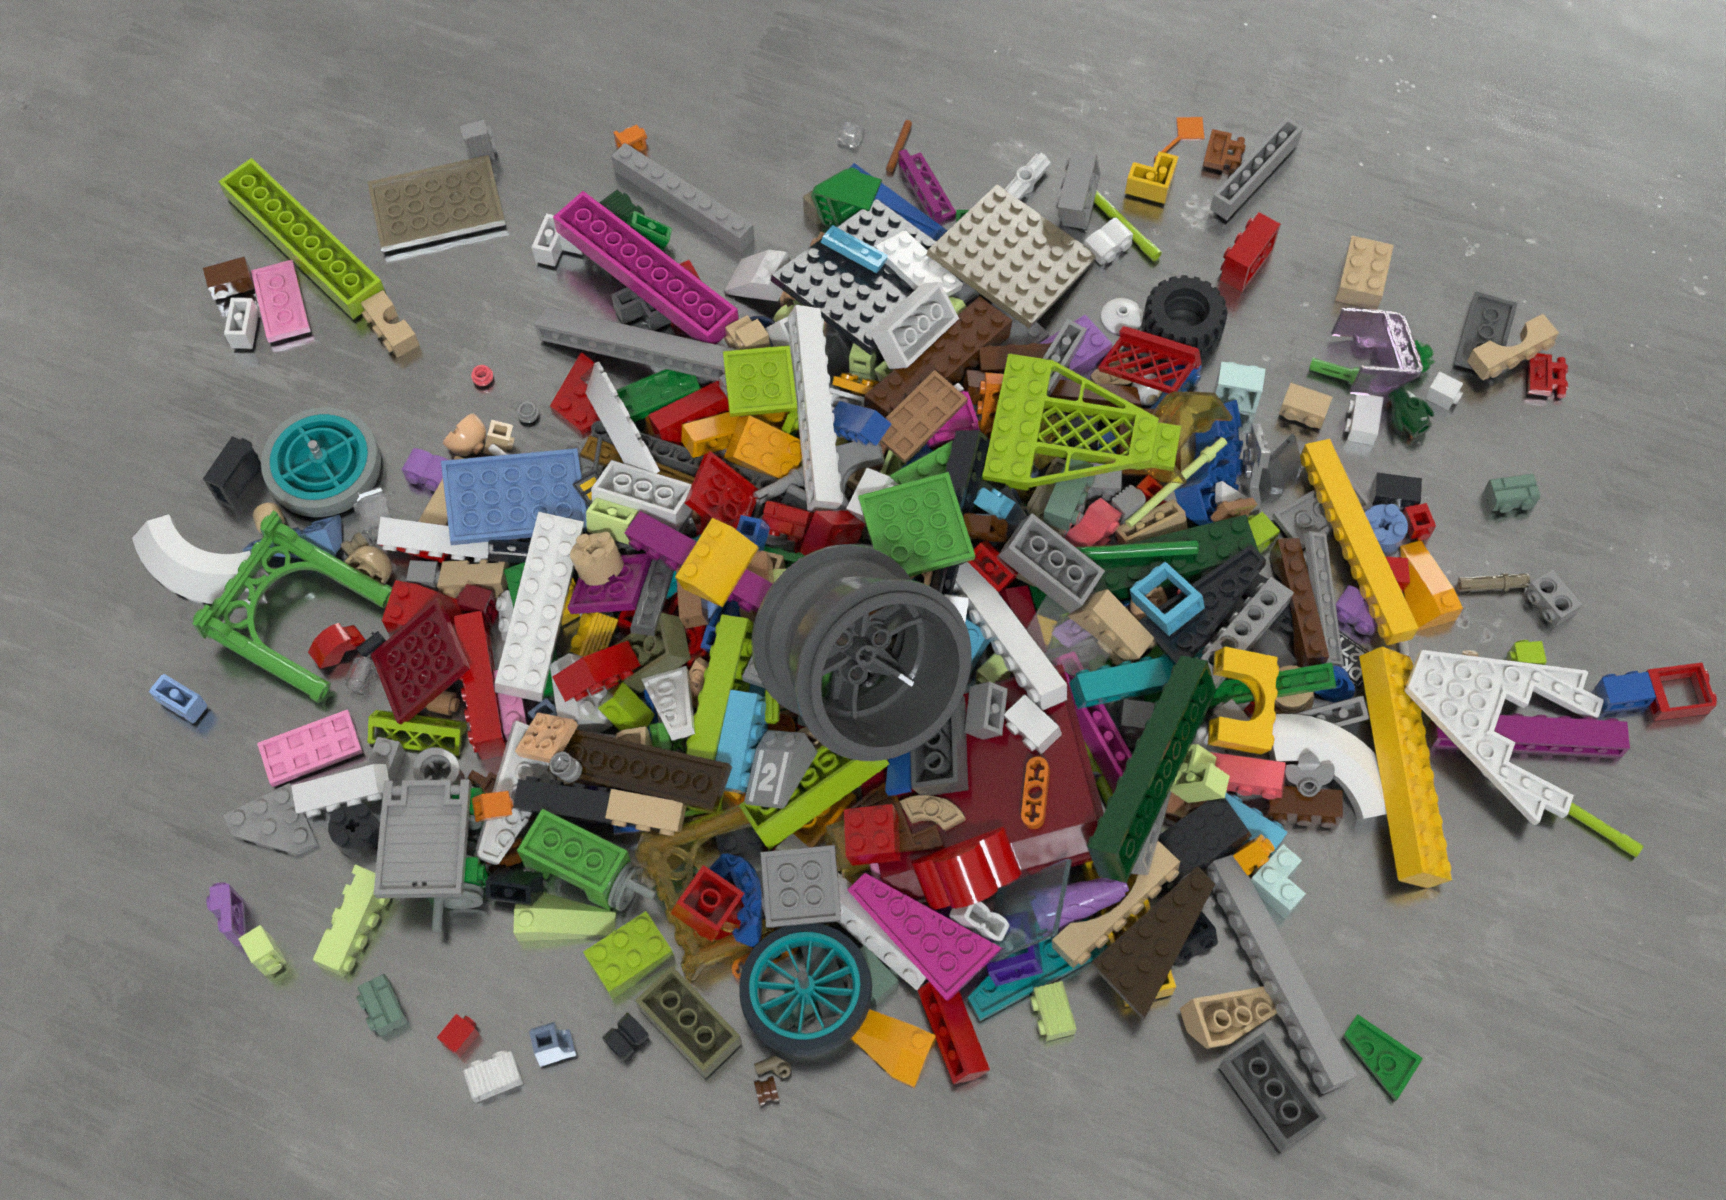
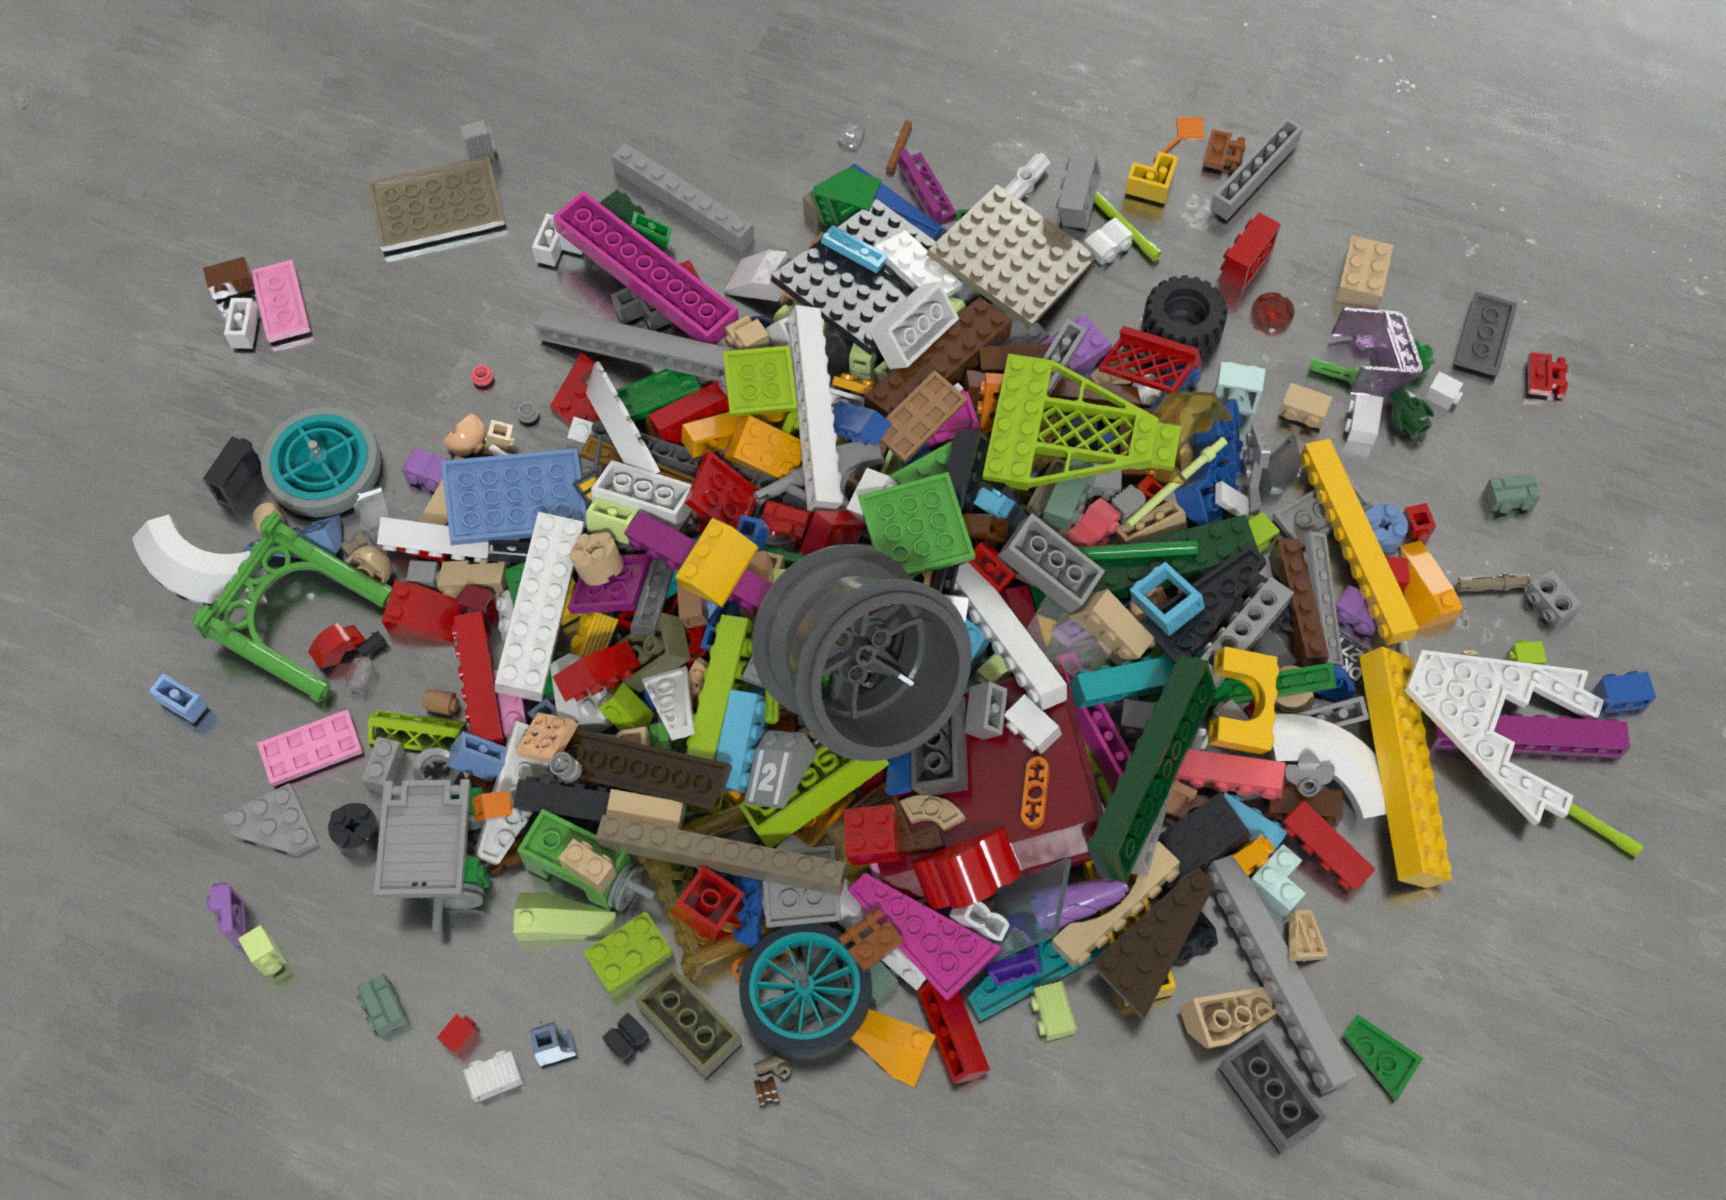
lime brick [218,158,387,320] -> none
white brick [291,764,389,817] -> none
yellowish green wedge [313,865,390,977] -> none
tan arch [361,290,419,358] -> none
dark red plate [370,598,471,725] -> none
black brick [485,866,544,906] -> none
orange brick [613,124,647,152] -> none
white dish [1101,298,1143,335] -> none
yellowish green brick [1170,744,1230,803] -> none
medium nougat wing [1210,497,1258,522] -> none
black brick [1371,472,1422,512] -> none
tan arch [1467,314,1559,380] -> none
red window [1646,662,1717,721] -> none
none -> medium blue brick [448,731,506,782]
none -> tan brick [558,839,617,894]
none -> white brick [567,417,593,443]
none -> dark tan brick [596,815,847,896]
none -> dark orange plate [838,908,904,972]
none -> clear red tile [1251,292,1295,332]
none -> red brick [1281,800,1376,891]
none -> tan wing [1289,910,1329,961]

